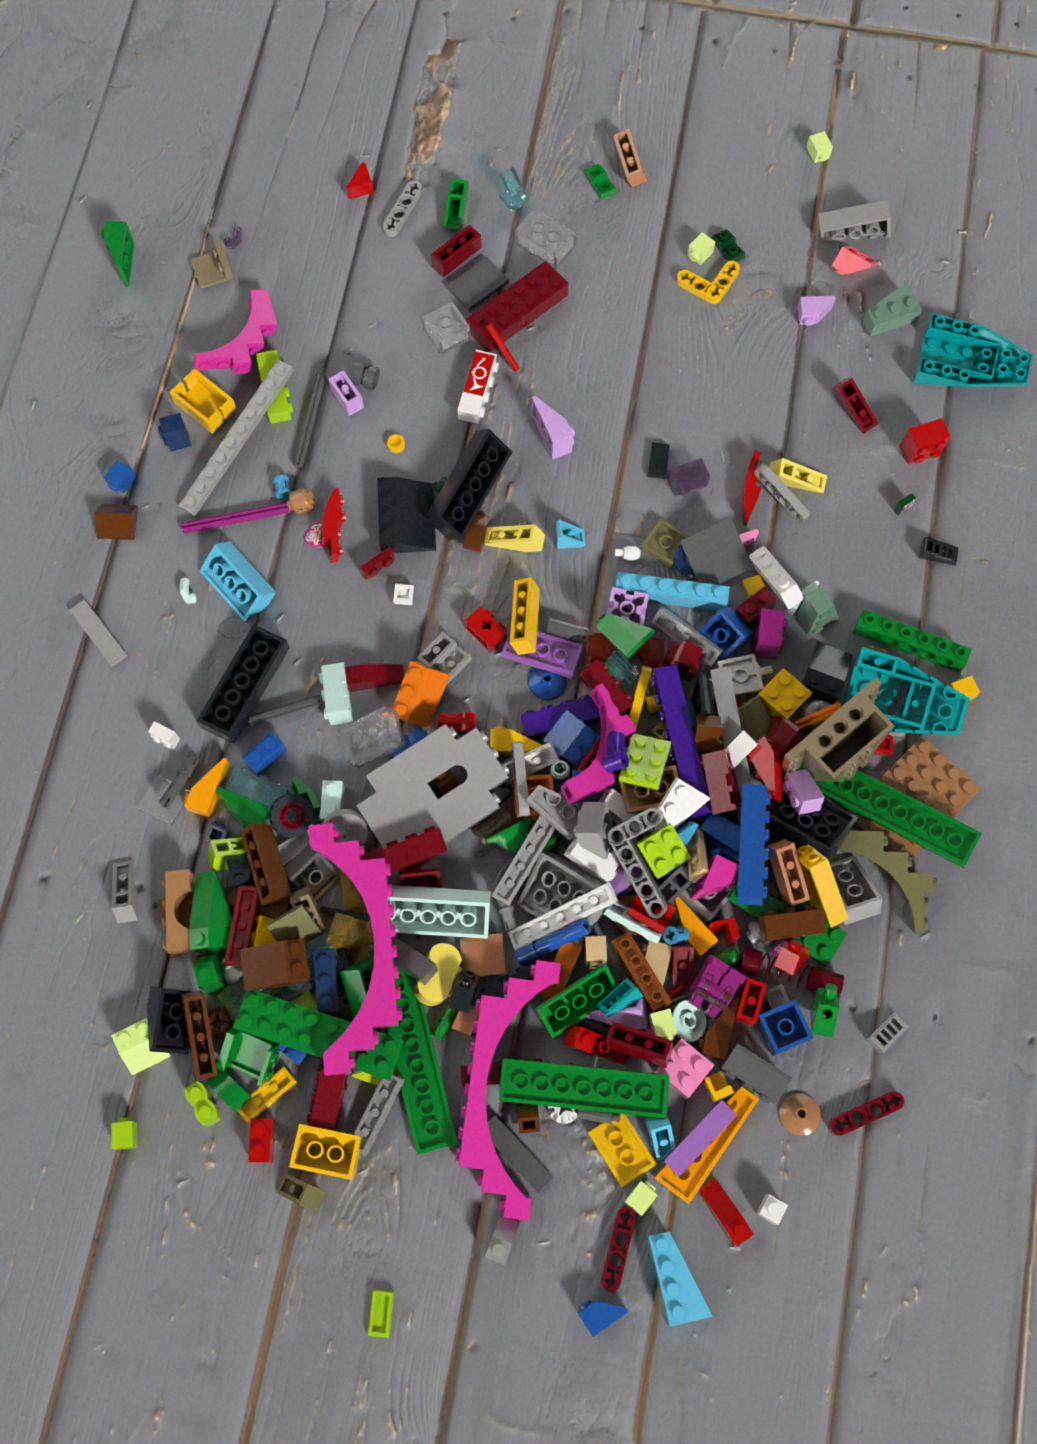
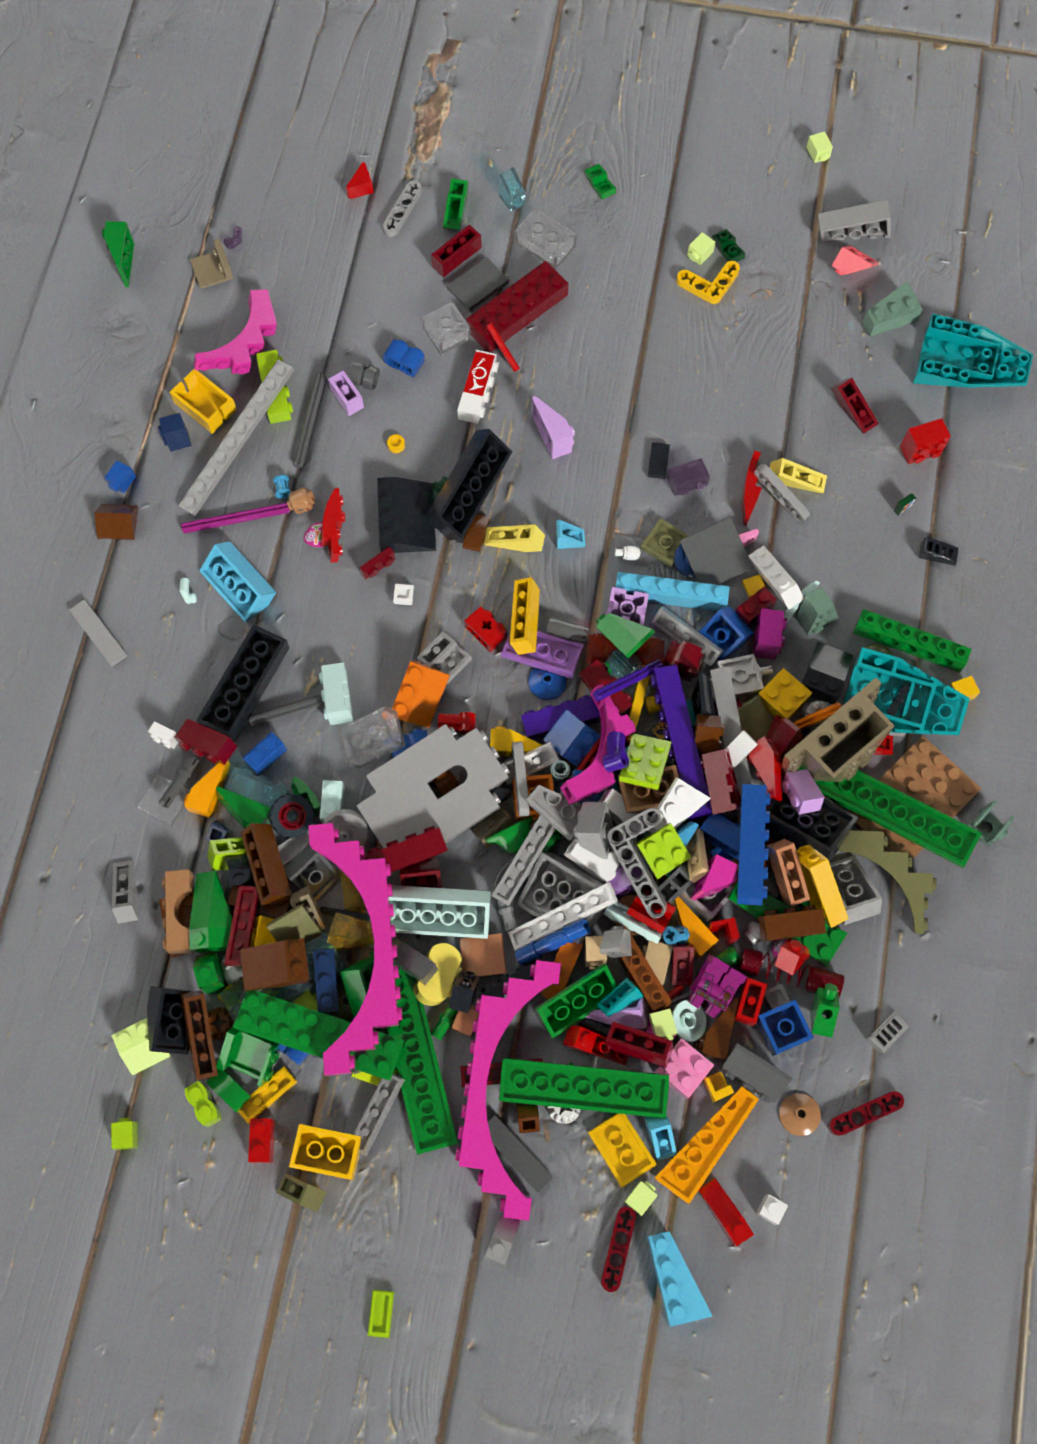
dark red wedge [306,1066,348,1131] -> none
dark red slope [345,664,405,692] -> none
blue slope [577,1299,629,1337] -> none
dark grey cylinder [578,1109,621,1124] -> none
nougat brick [613,128,648,188] -> none
medium lavender tile [664,1100,737,1177] -> none
lavender slope [797,296,836,326] -> none
none -> dark red brick [174,719,238,765]
none -> blue brick [383,339,425,377]
none -> dark purple axle [592,660,663,701]
none -> light grey slope [600,926,632,958]
none -> sand green piece [968,800,1015,847]

